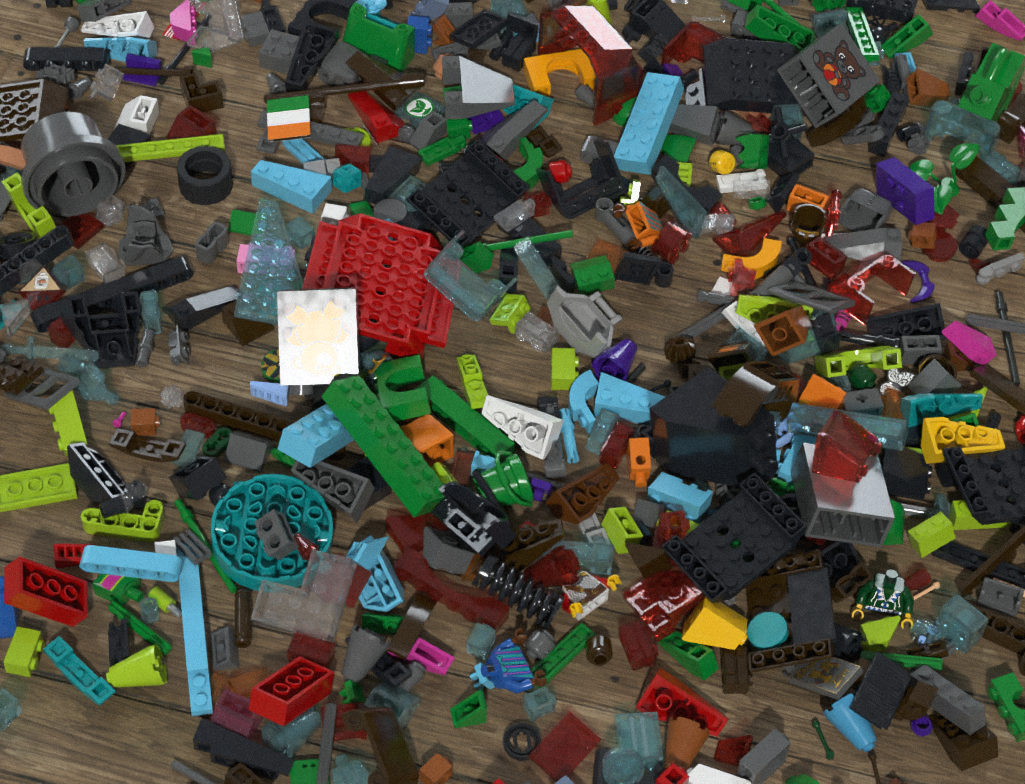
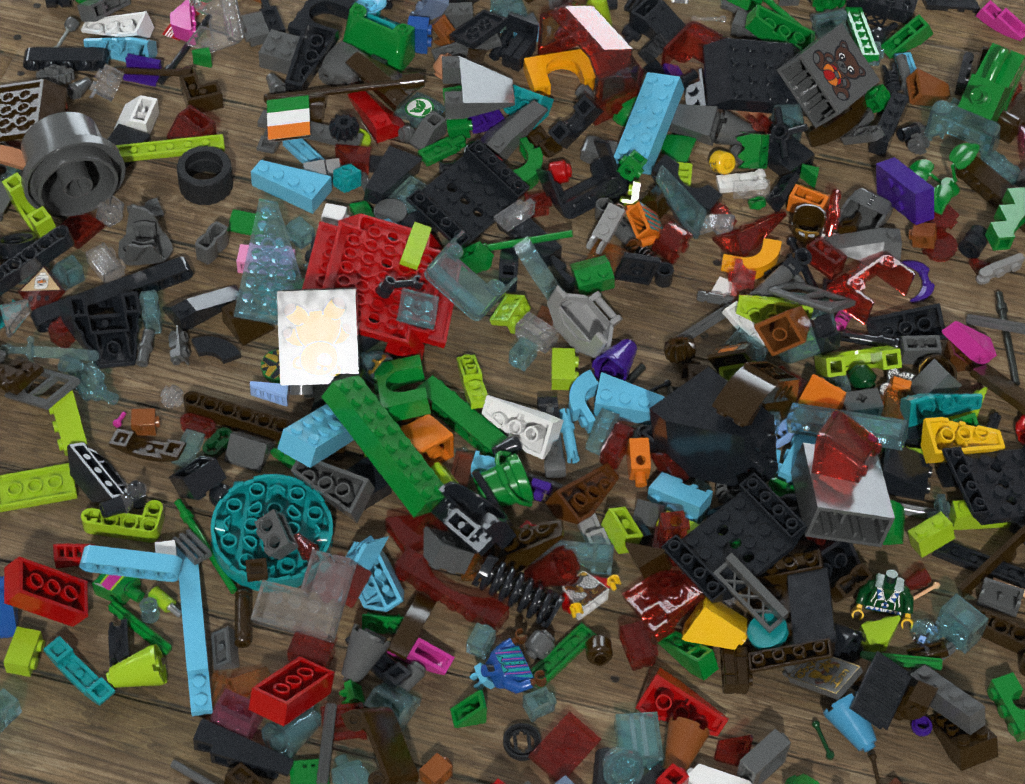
none -> black tile [191,336,241,364]
none -> dark brown plate [245,558,268,582]
none -> black gear [329,113,359,143]
none -> black brick [376,275,424,298]
none -> clear light blue plate [396,288,439,330]
none -> lime tile [399,222,432,270]
none -> black cone [491,436,522,457]
none -> clear light blue brick [509,337,538,371]
none -> black arch [548,95,604,149]
none -> light grey hinge [586,202,626,255]
none -> green brick [617,149,648,182]
none -> clear red slope [650,453,689,483]
none -> dark grey fence [713,553,789,634]
none -> green slope [800,164,820,188]
none -> dark brown tile [838,212,862,234]
none -> orange piece [888,376,912,394]

